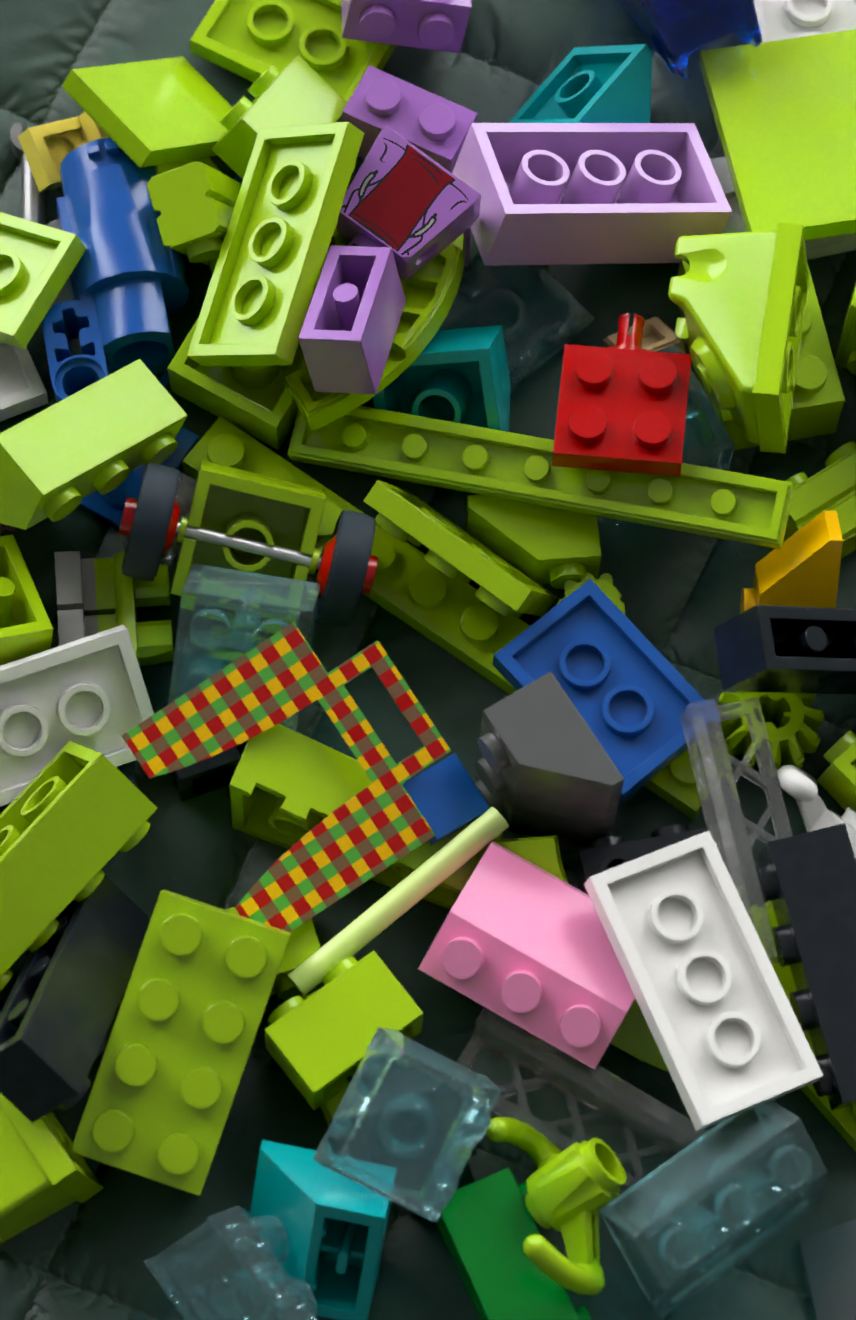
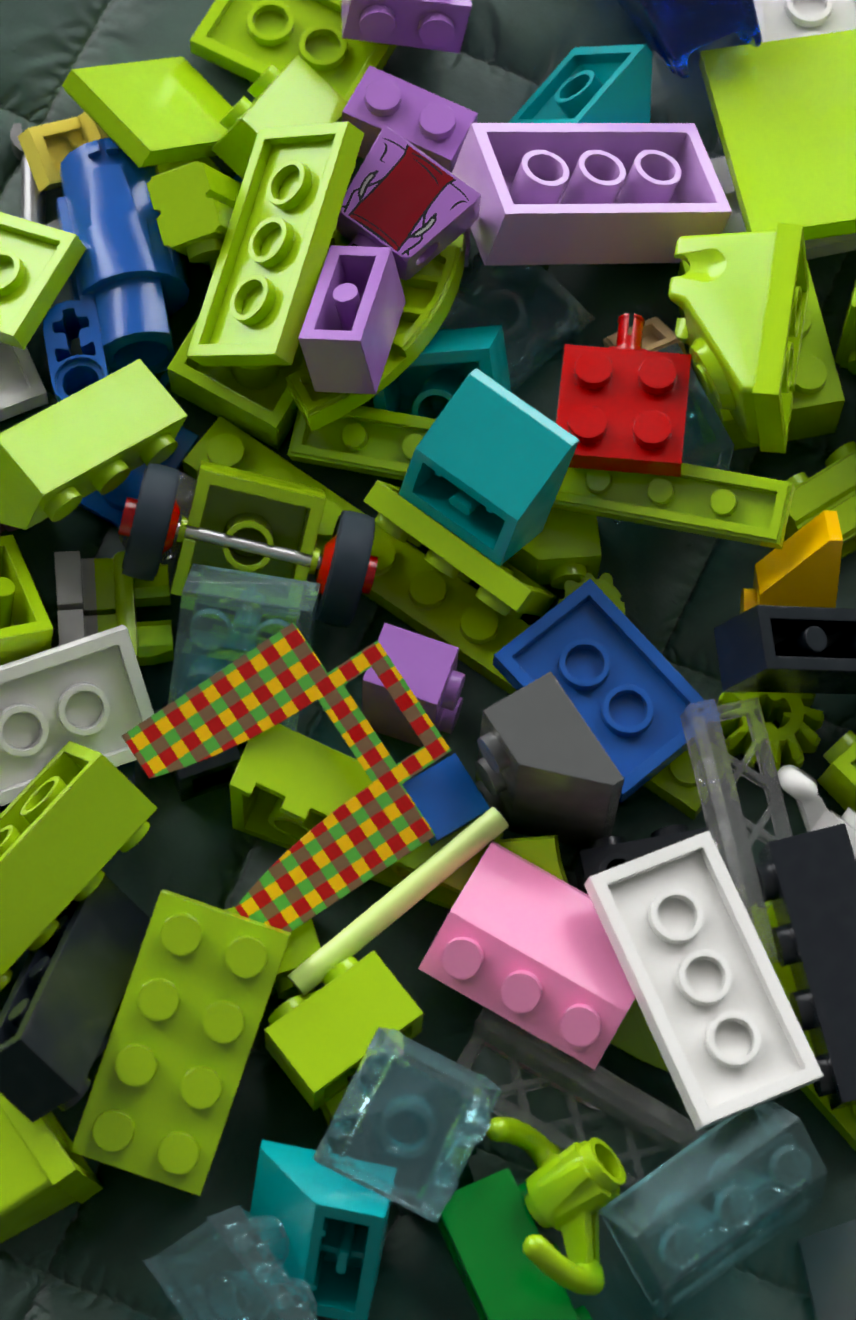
none -> medium lavender brick [362,623,466,747]
none -> teal slope [399,368,579,566]

